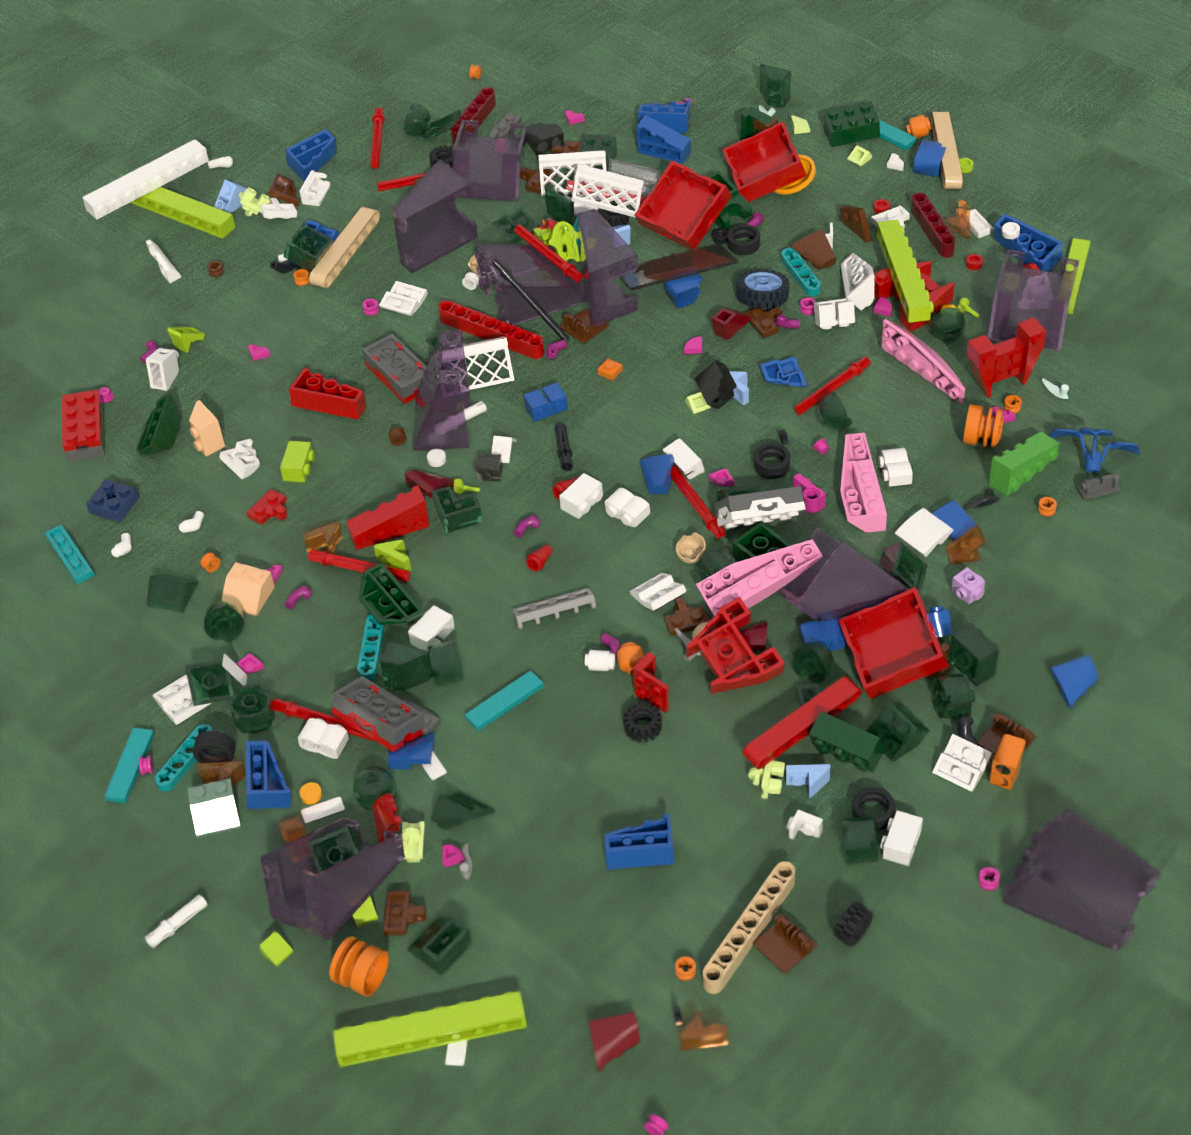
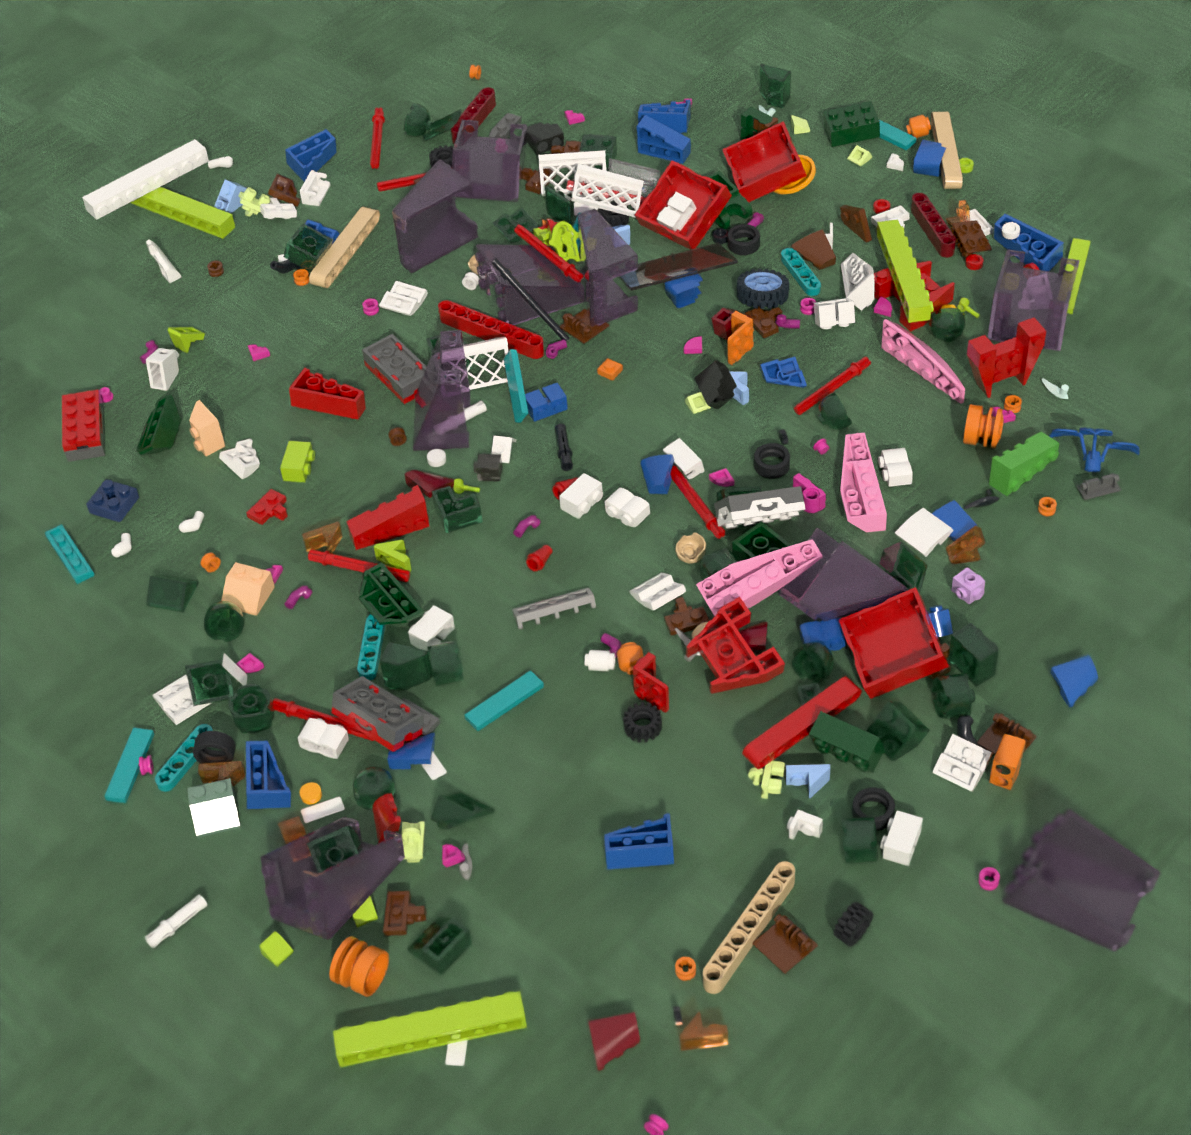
none -> teal tile [504,349,528,423]
none -> white piece [657,192,697,232]
none -> orange bracket [727,311,754,365]
none -> reddish brown hinge [951,220,992,258]

